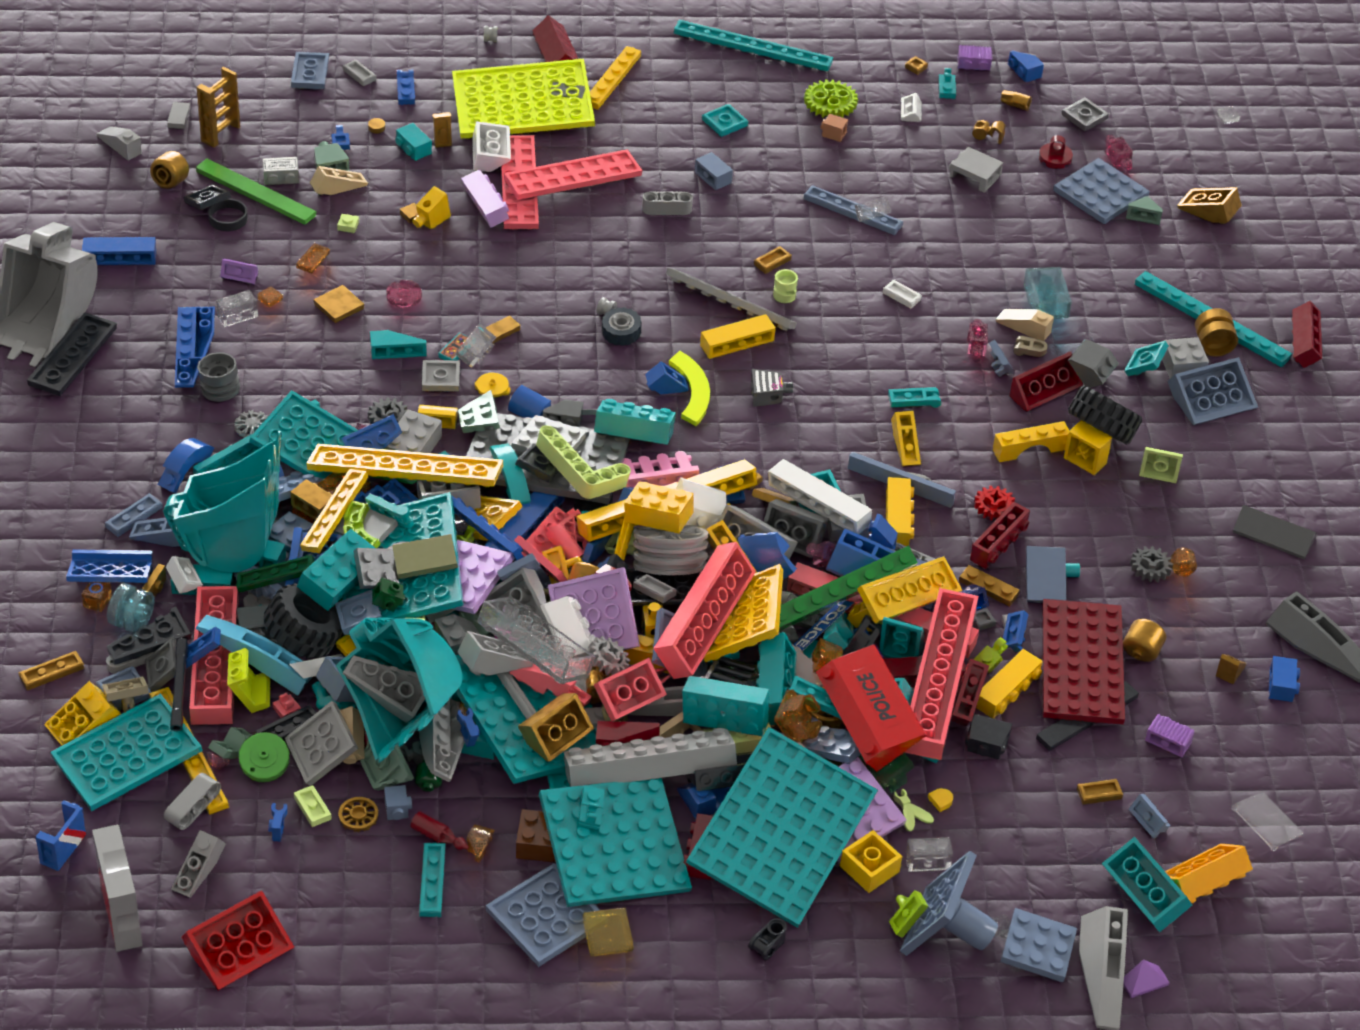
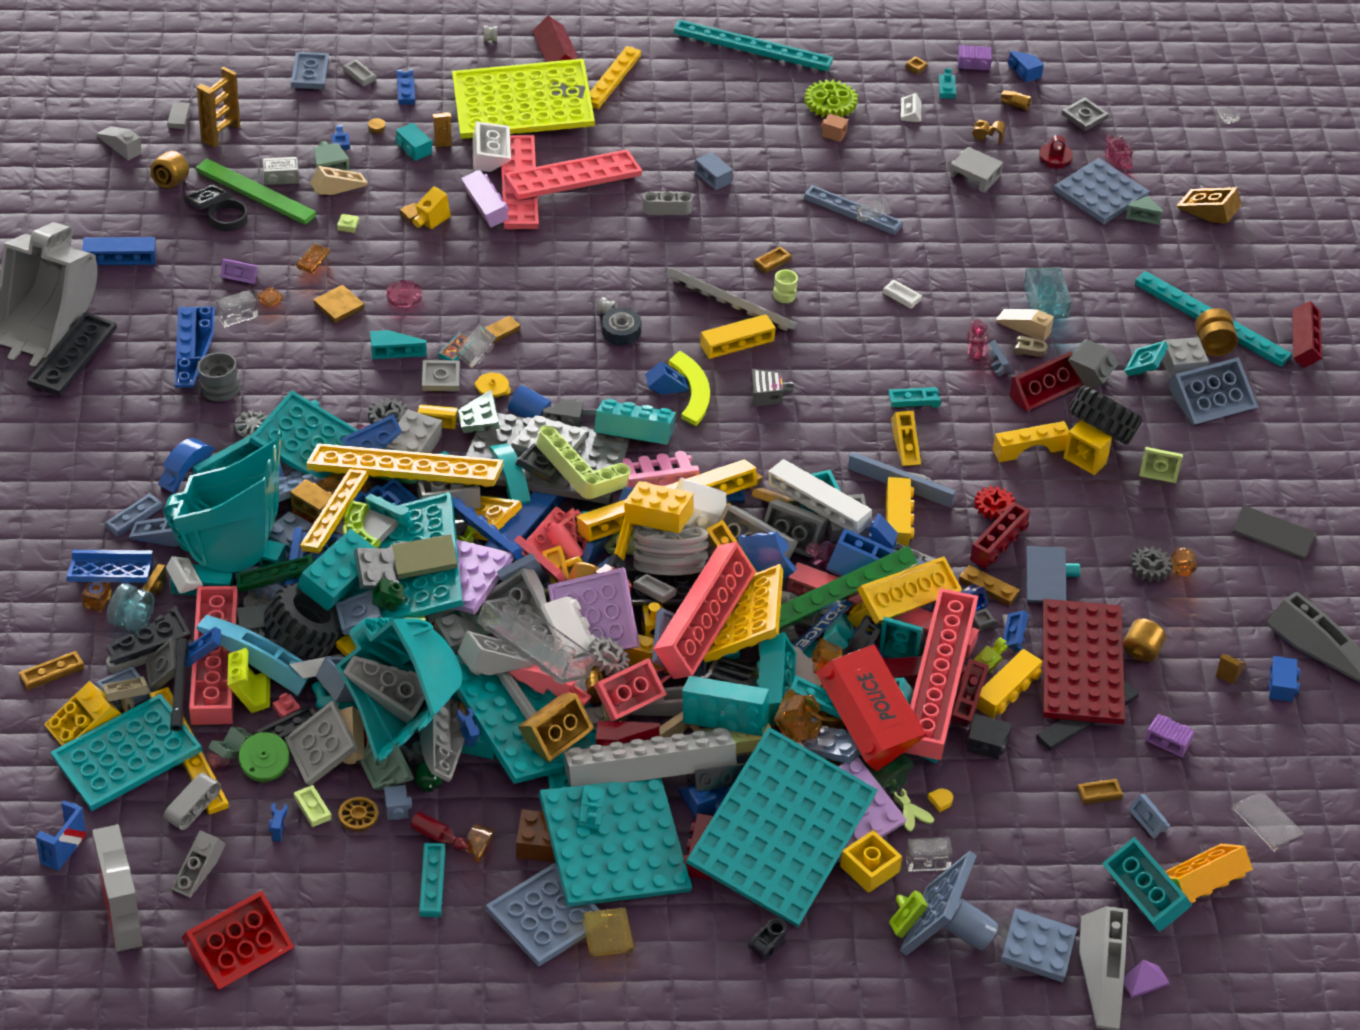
teal tile [702,104,749,137] -> none

